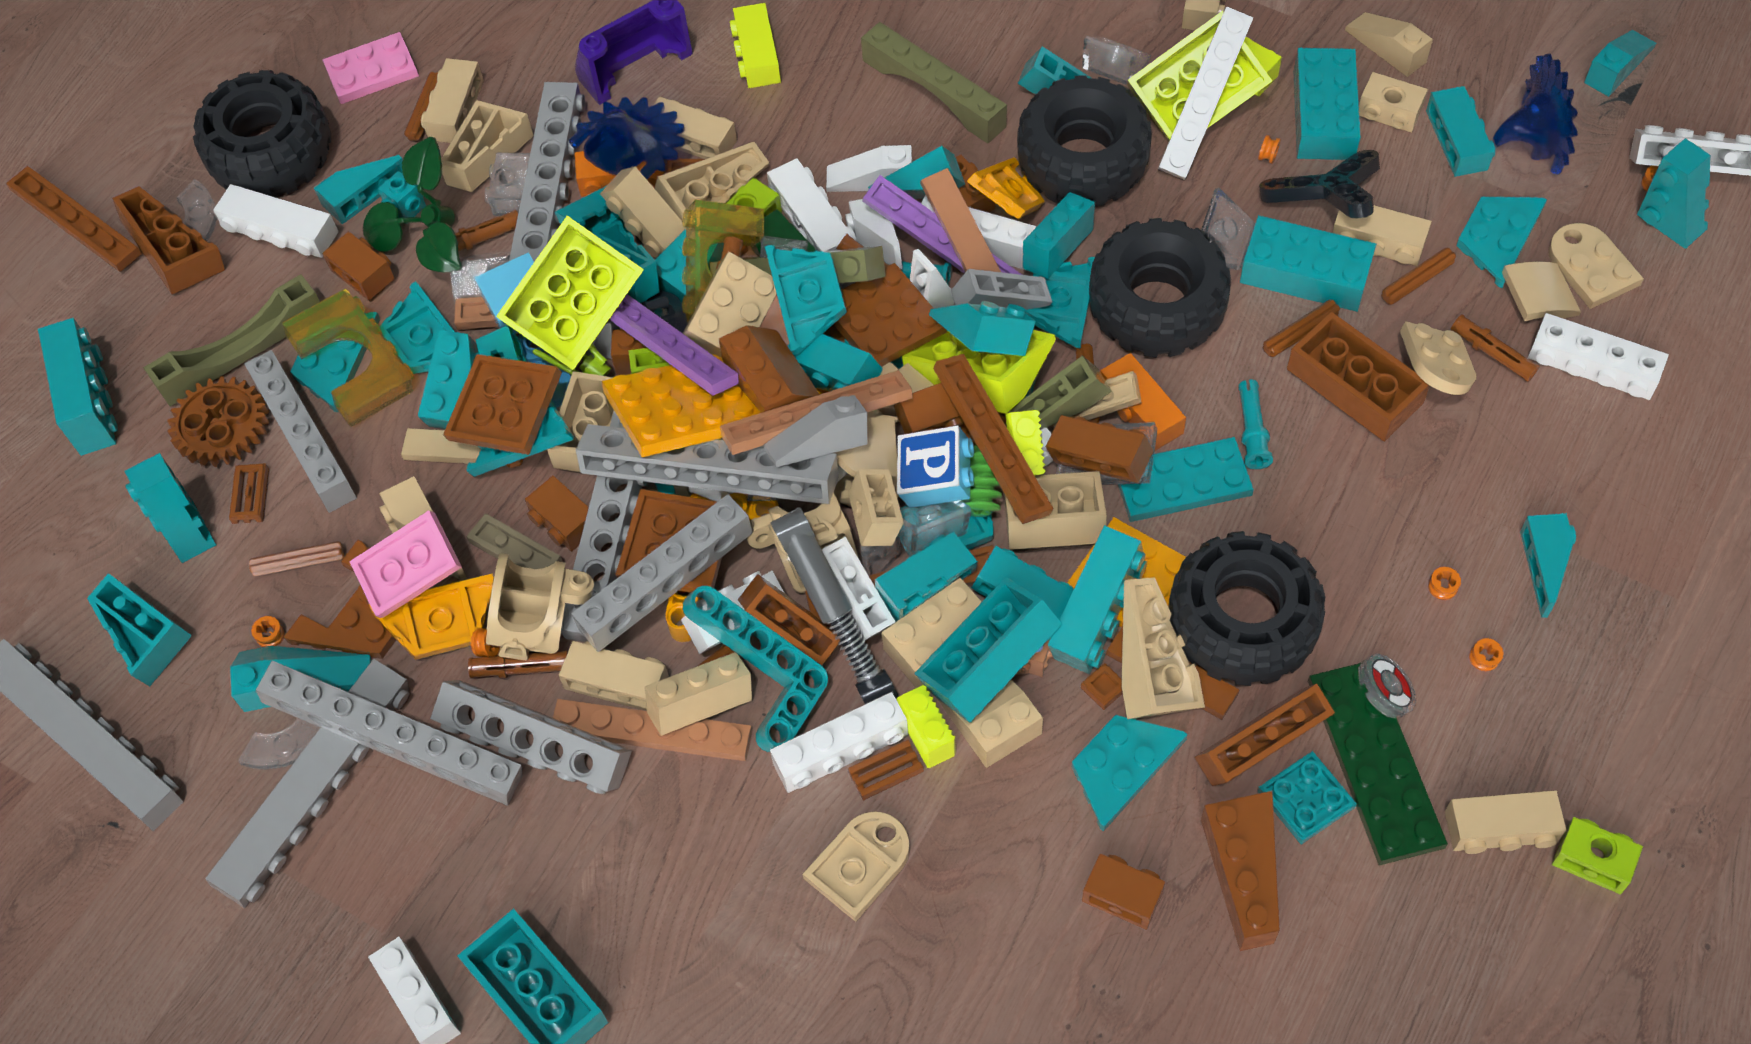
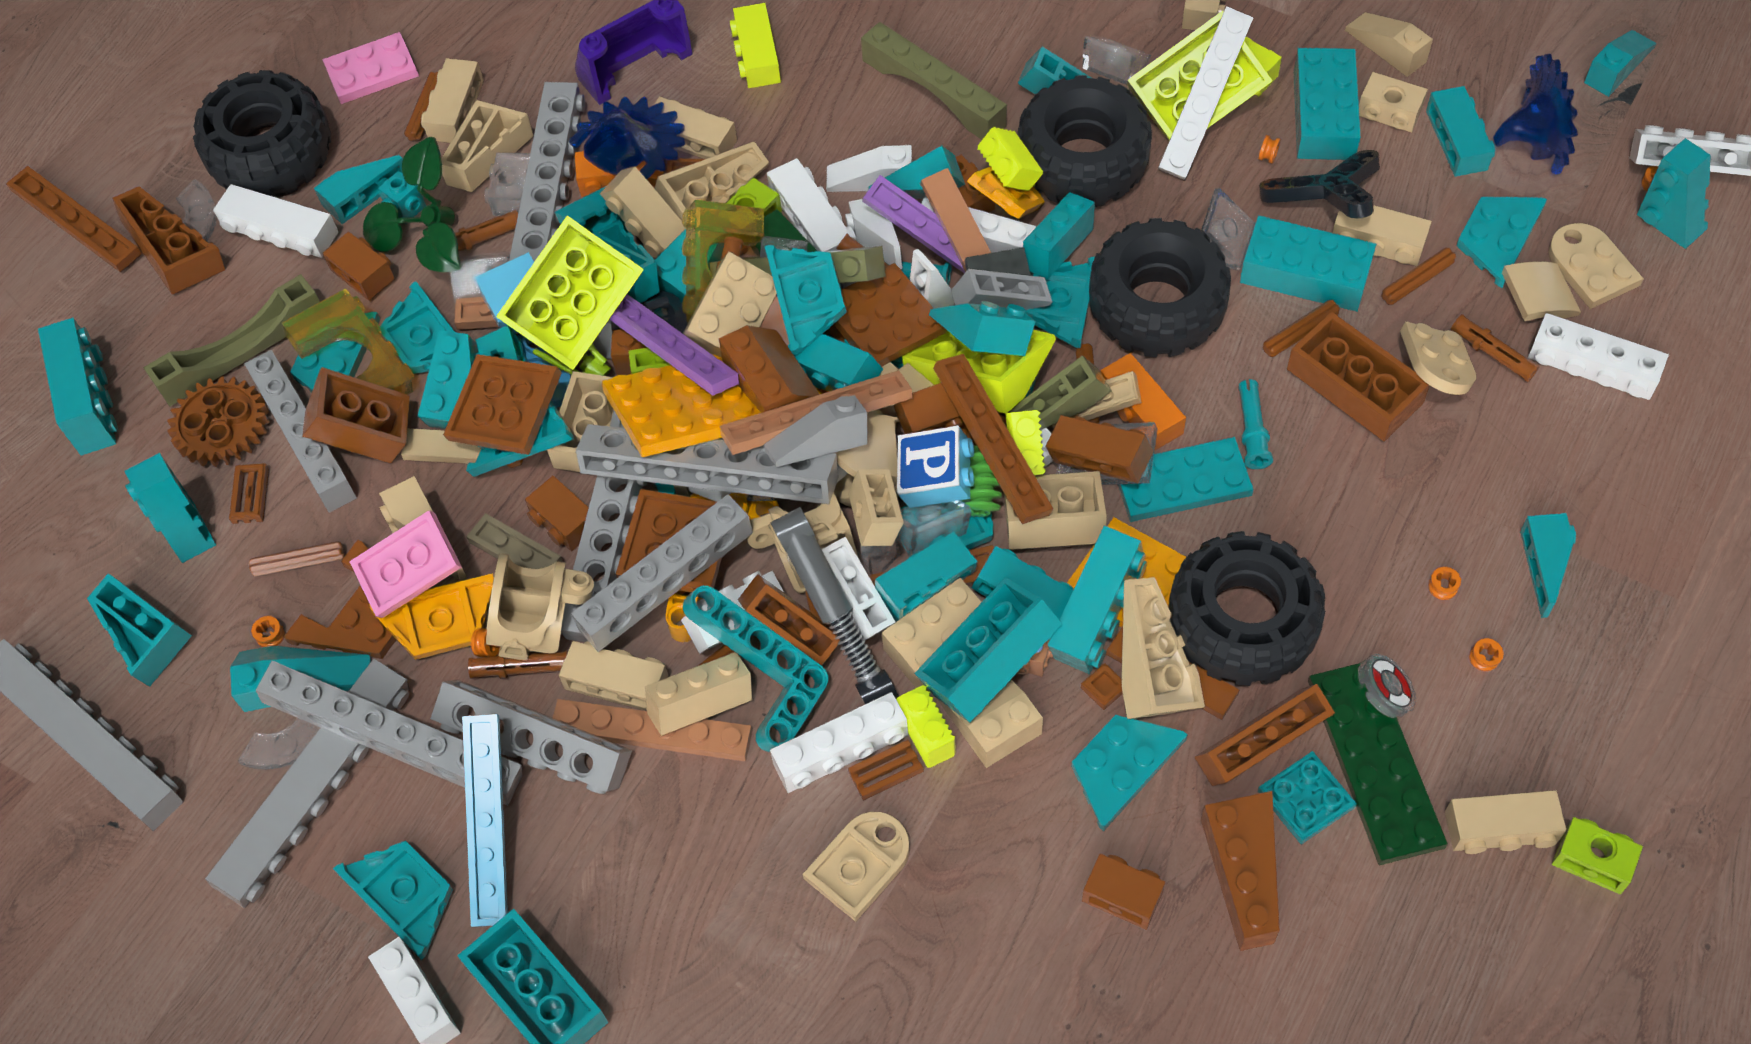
none -> dark orange slope [302,367,410,463]
none -> teal wing [333,841,453,960]
none -> medium azure plate [462,714,508,927]
none -> pearl dark grey tile [964,247,1030,276]
none -> neon yellow brick [977,127,1043,191]

